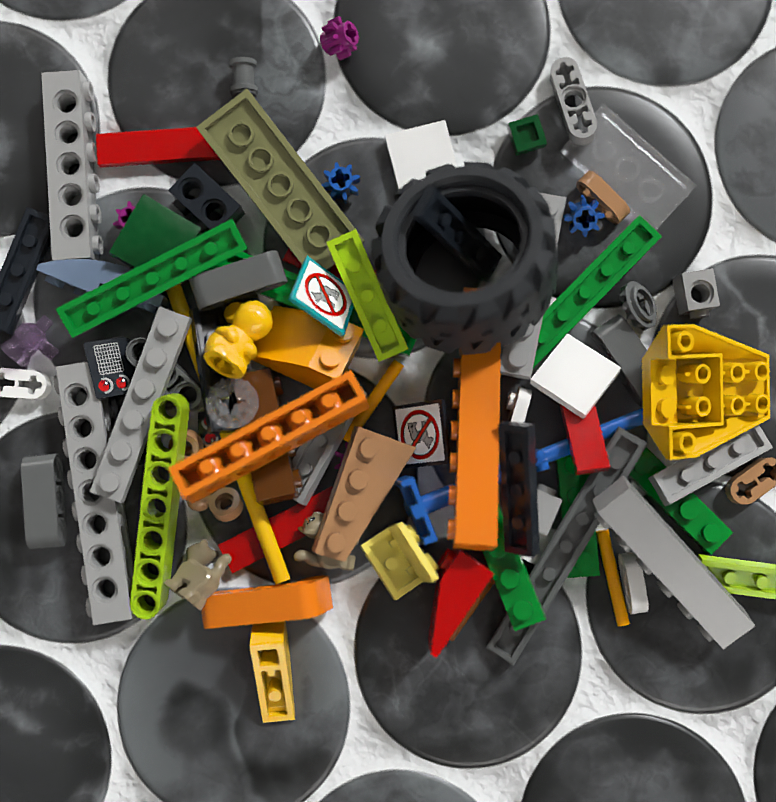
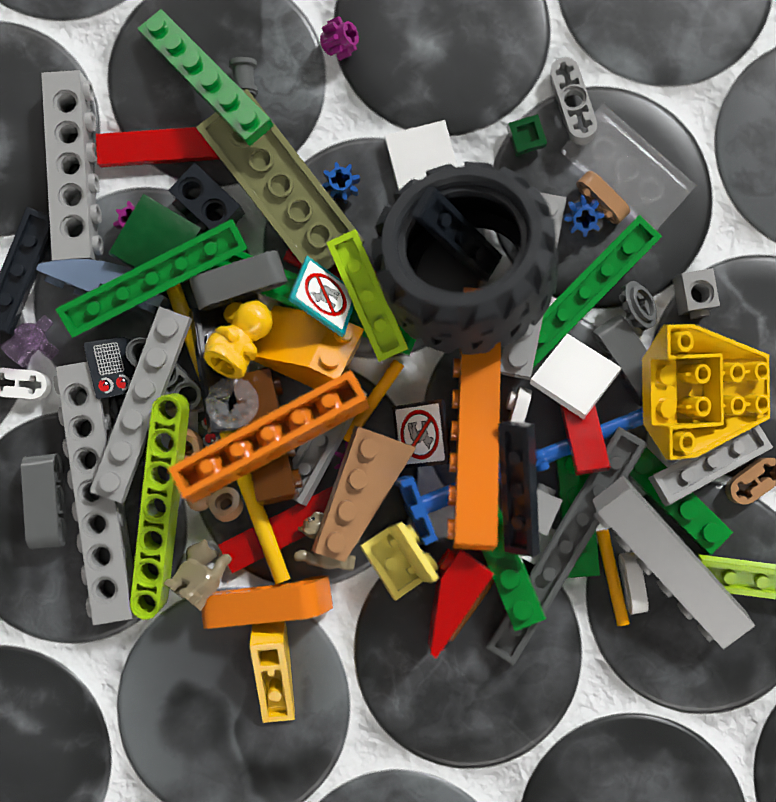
none -> plate [137,9,274,147]

